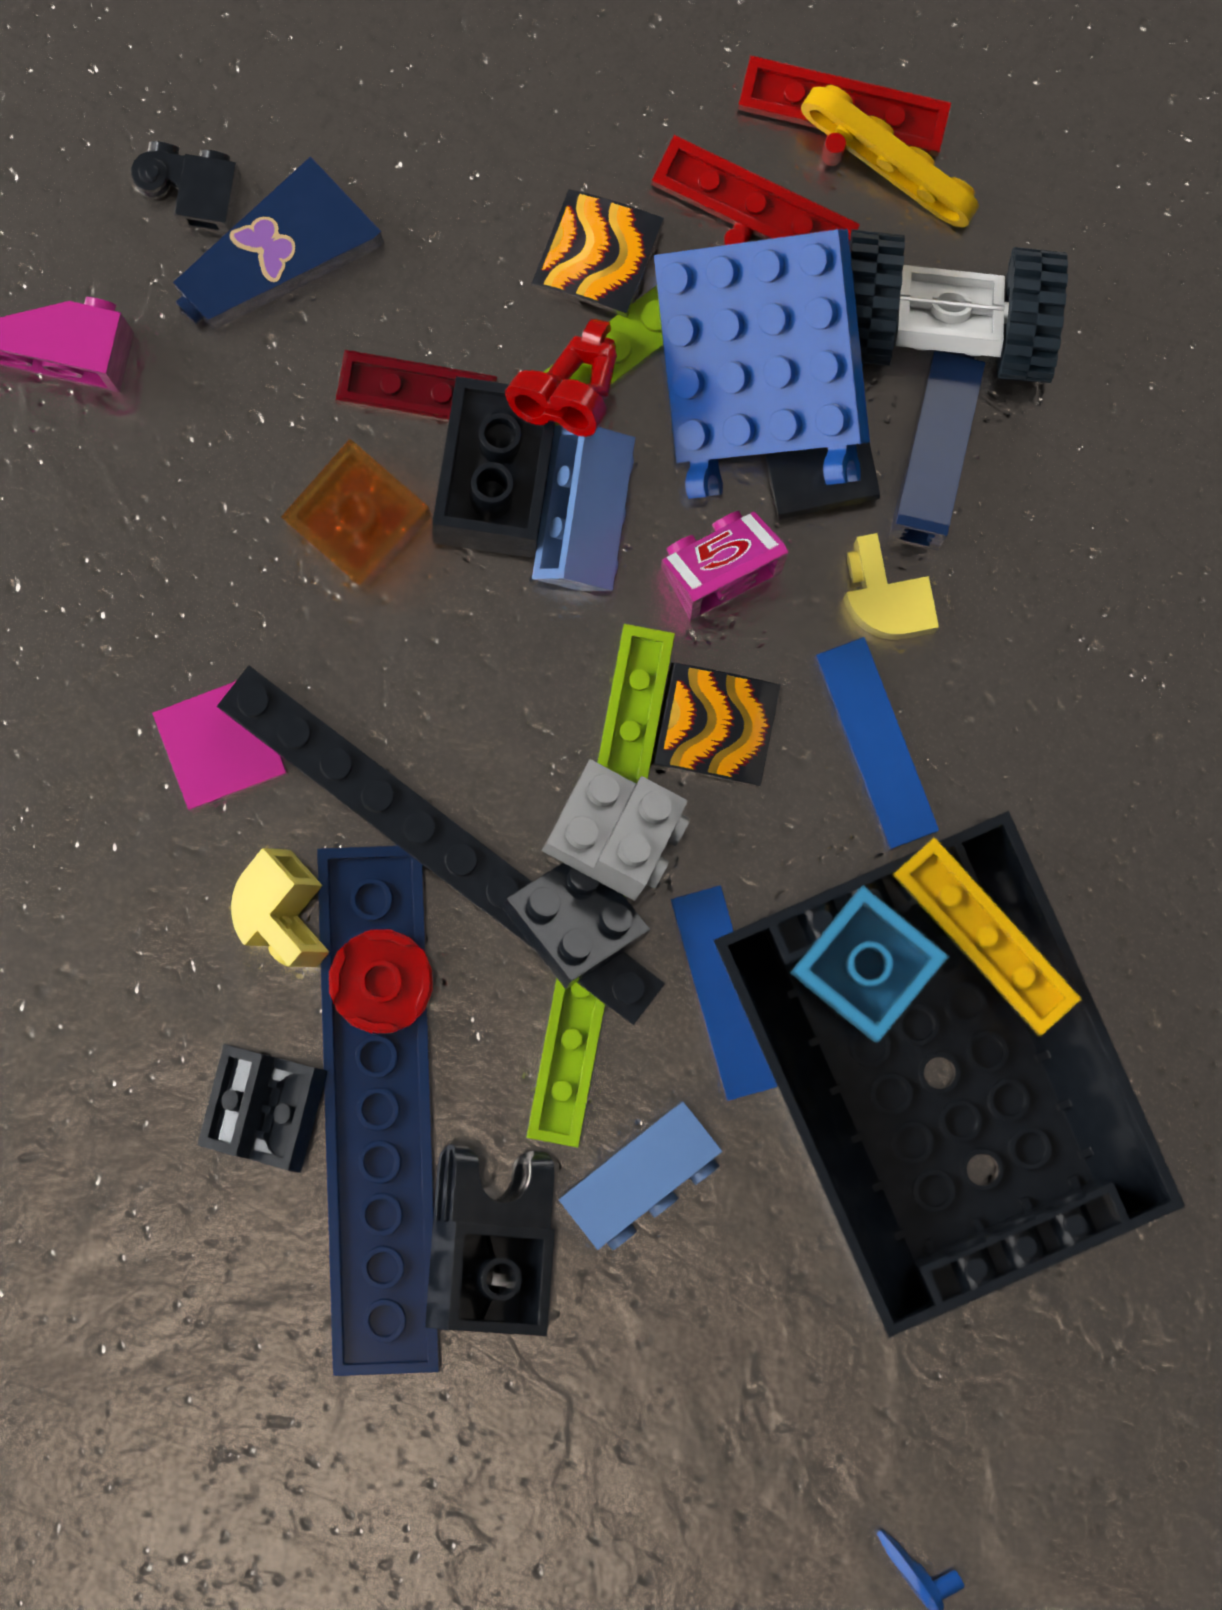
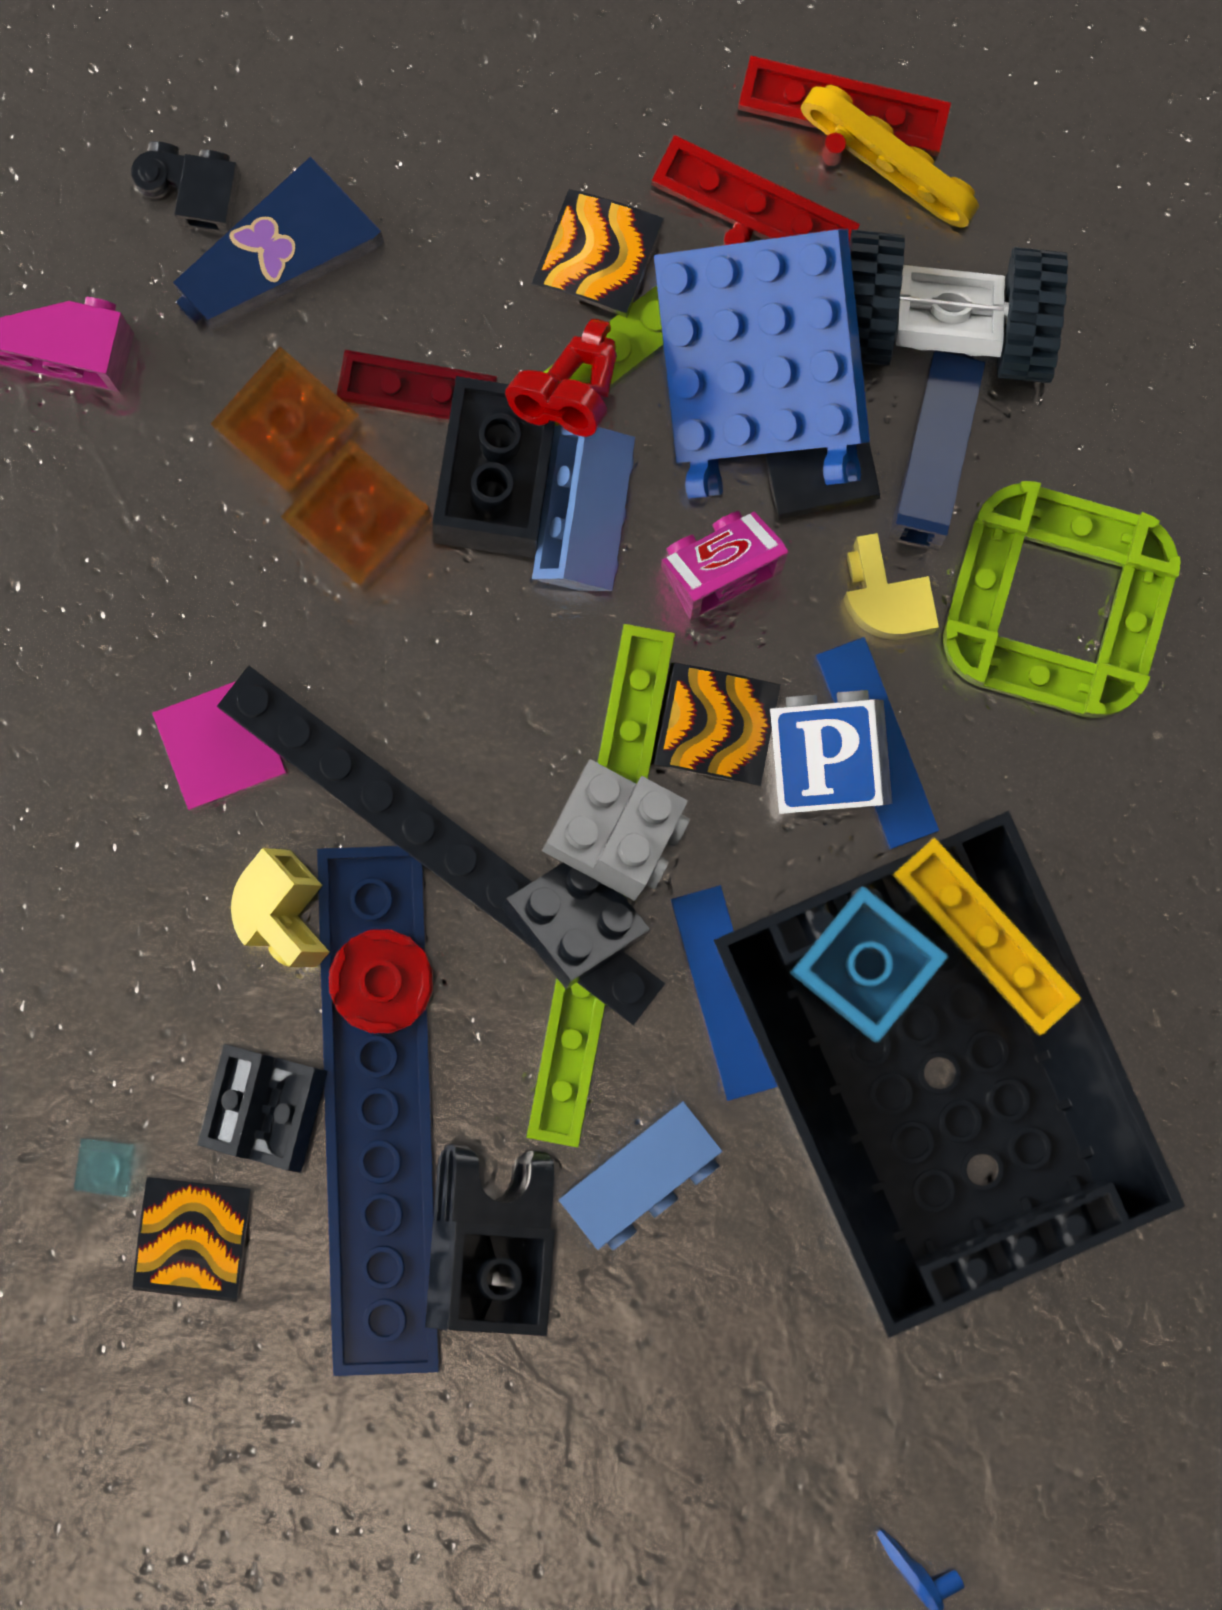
none -> clear light blue plate [74,1138,135,1197]
none -> slope [132,1177,252,1302]
none -> clear orange brick [210,346,362,502]
none -> piece [770,690,892,814]
none -> lime plate [943,481,1181,718]

